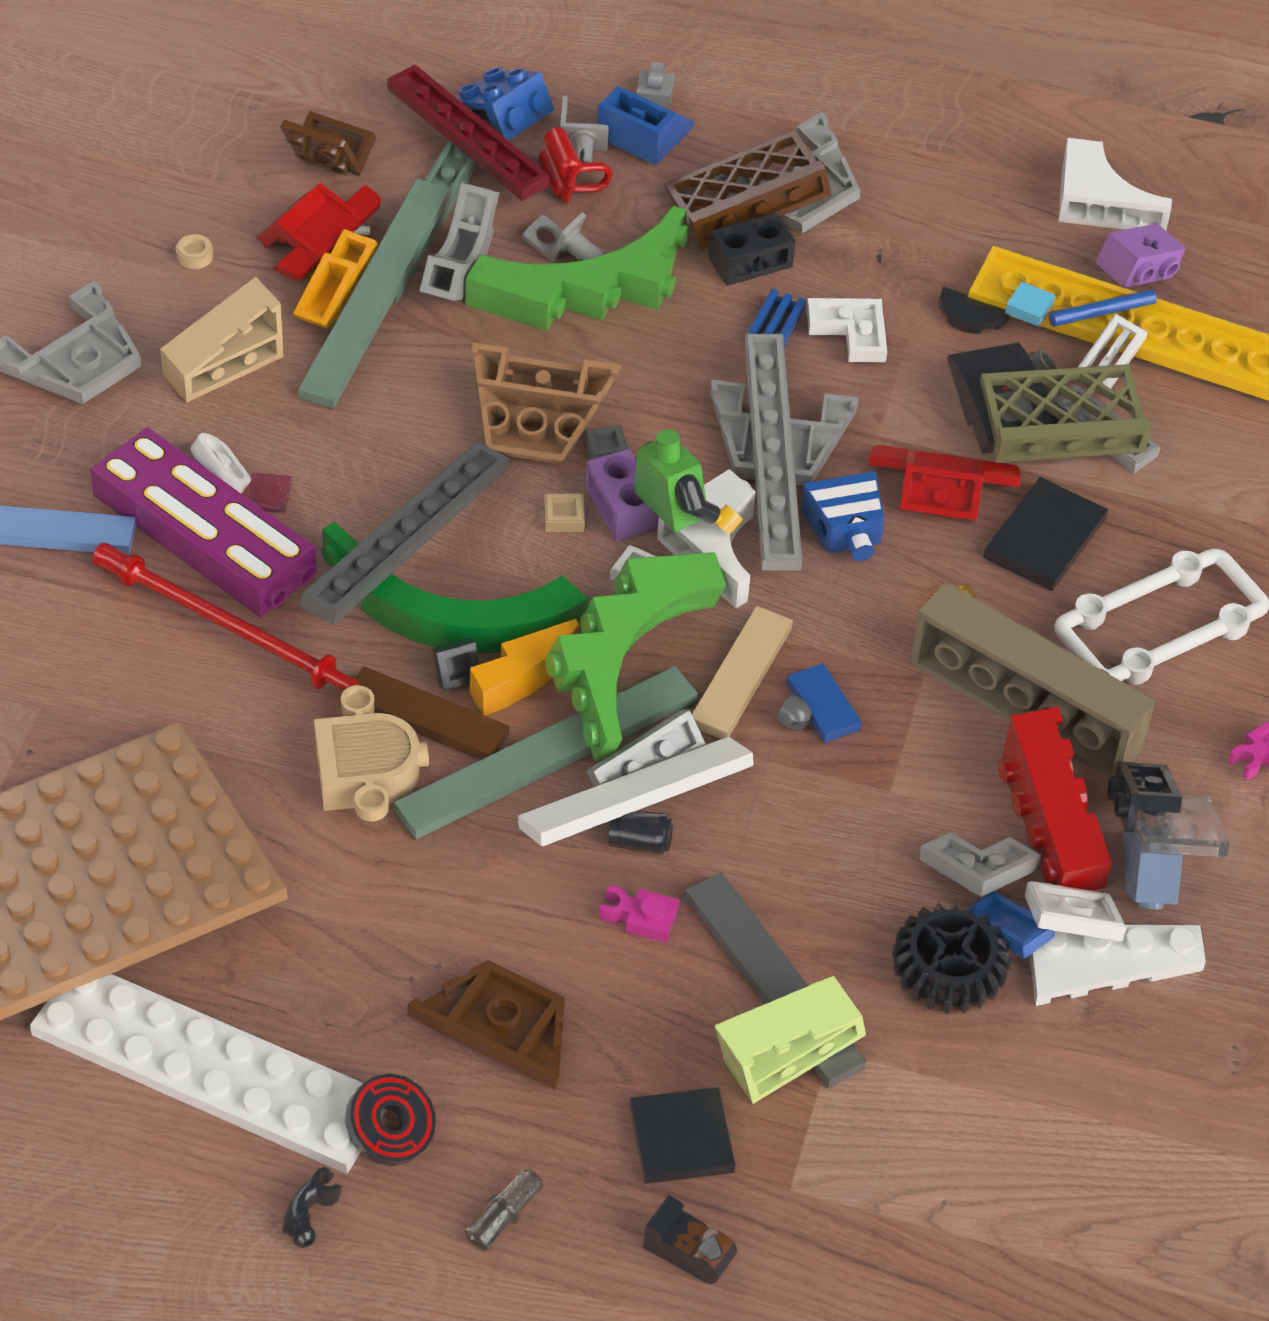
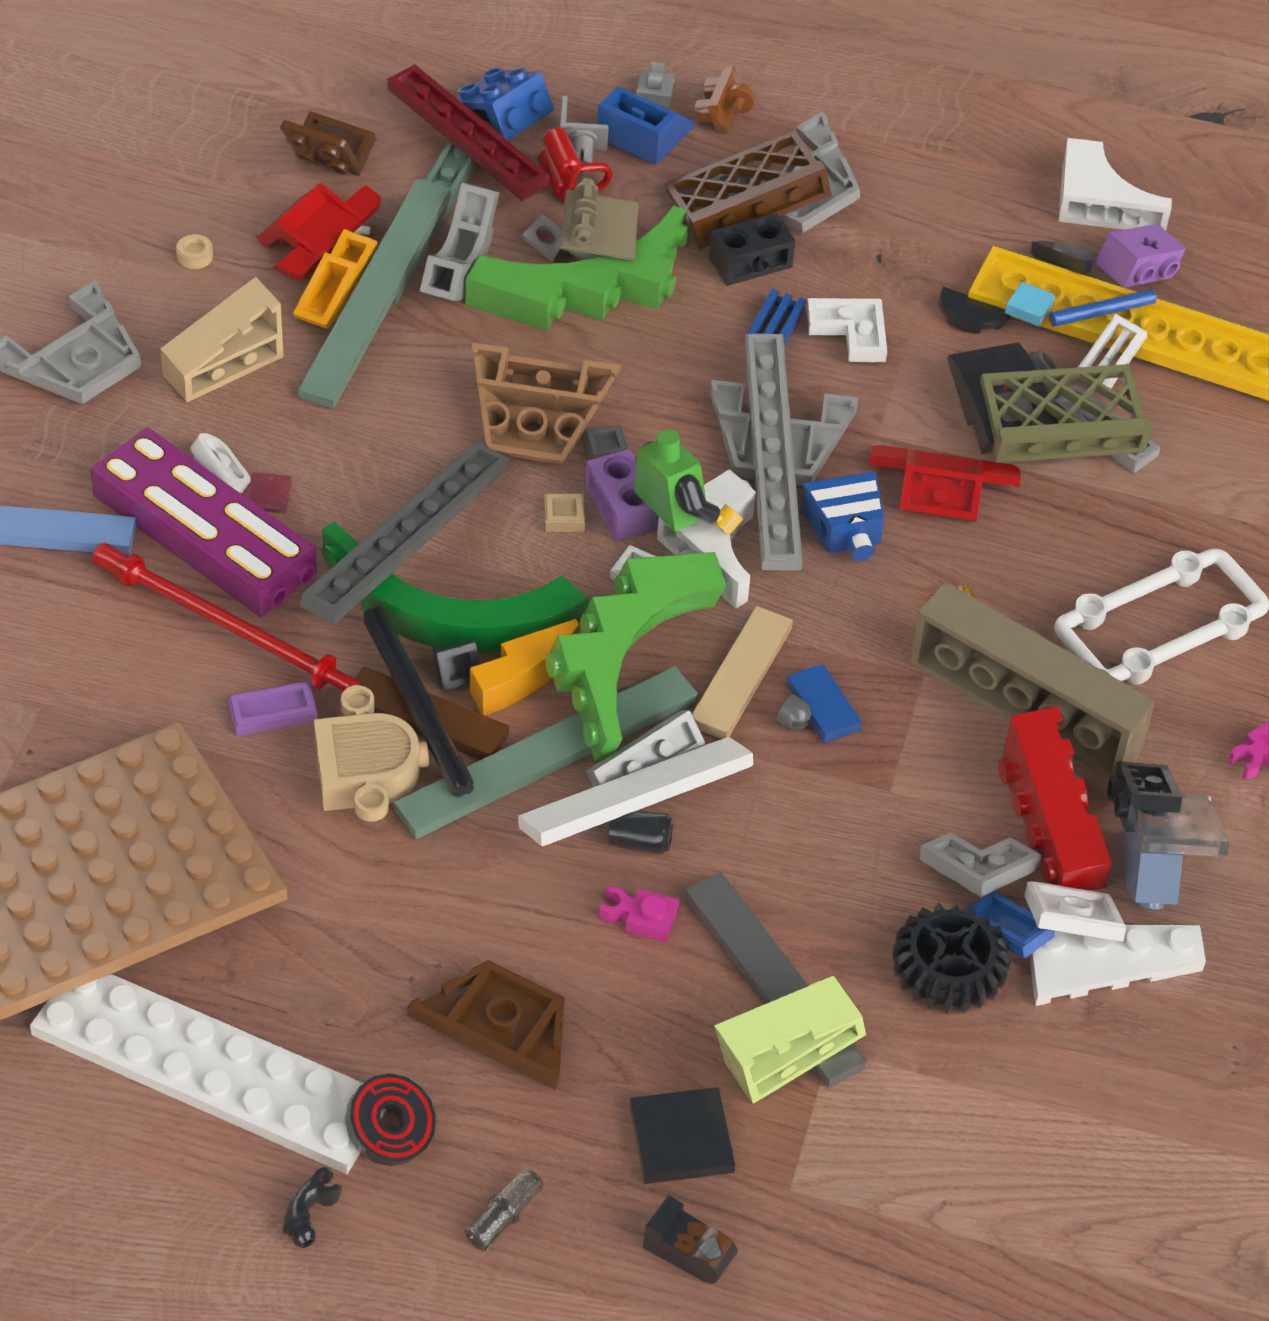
black tile [983,477,1108,591] -> none
none -> medium lavender tile [228,681,318,737]
none -> black axle [363,606,474,797]
none -> dark tan hinge [561,178,639,261]
none -> dark orange hips [694,66,756,134]
none -> black tile [1030,241,1095,274]

